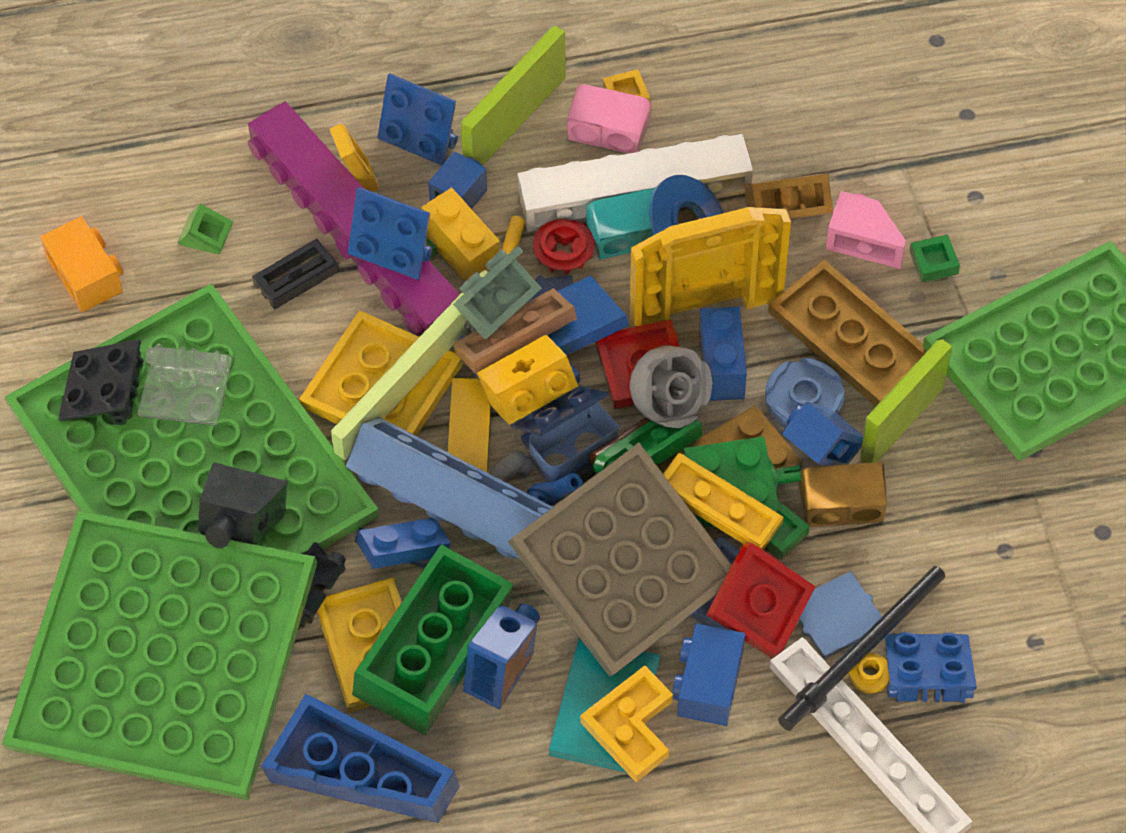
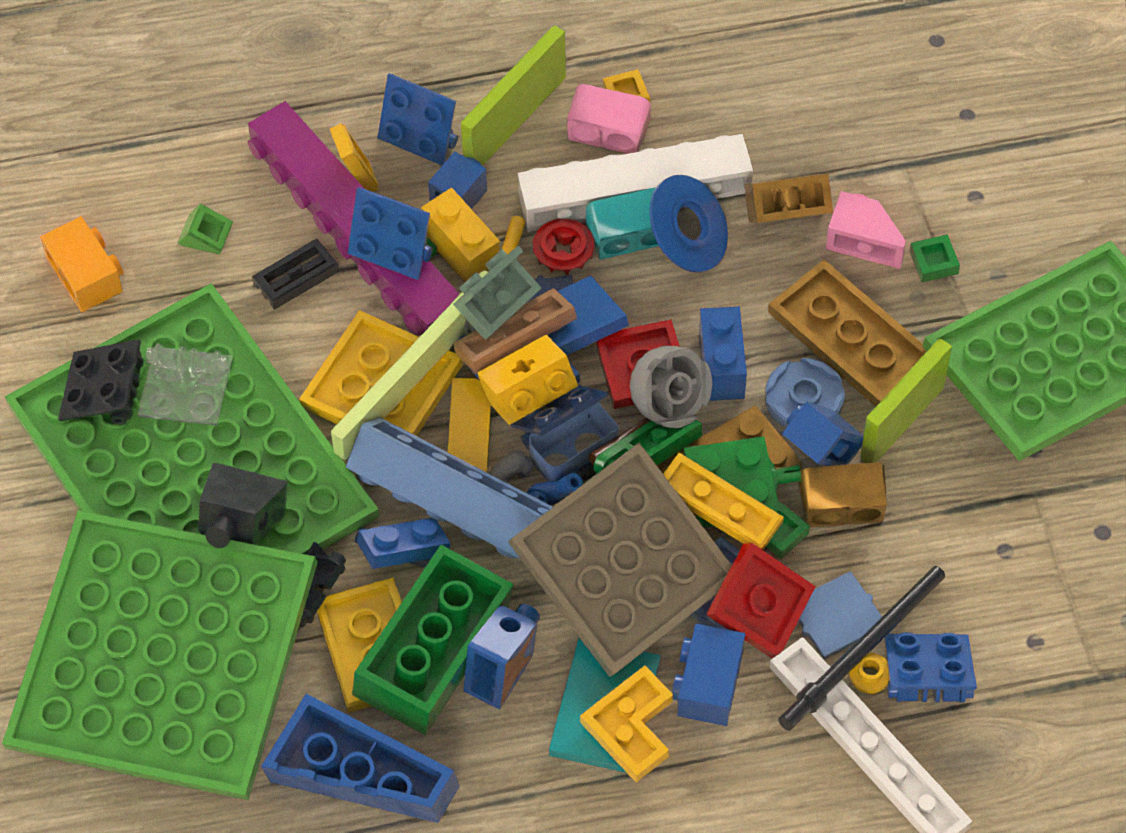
yellow wedge [630,207,791,327] -> none

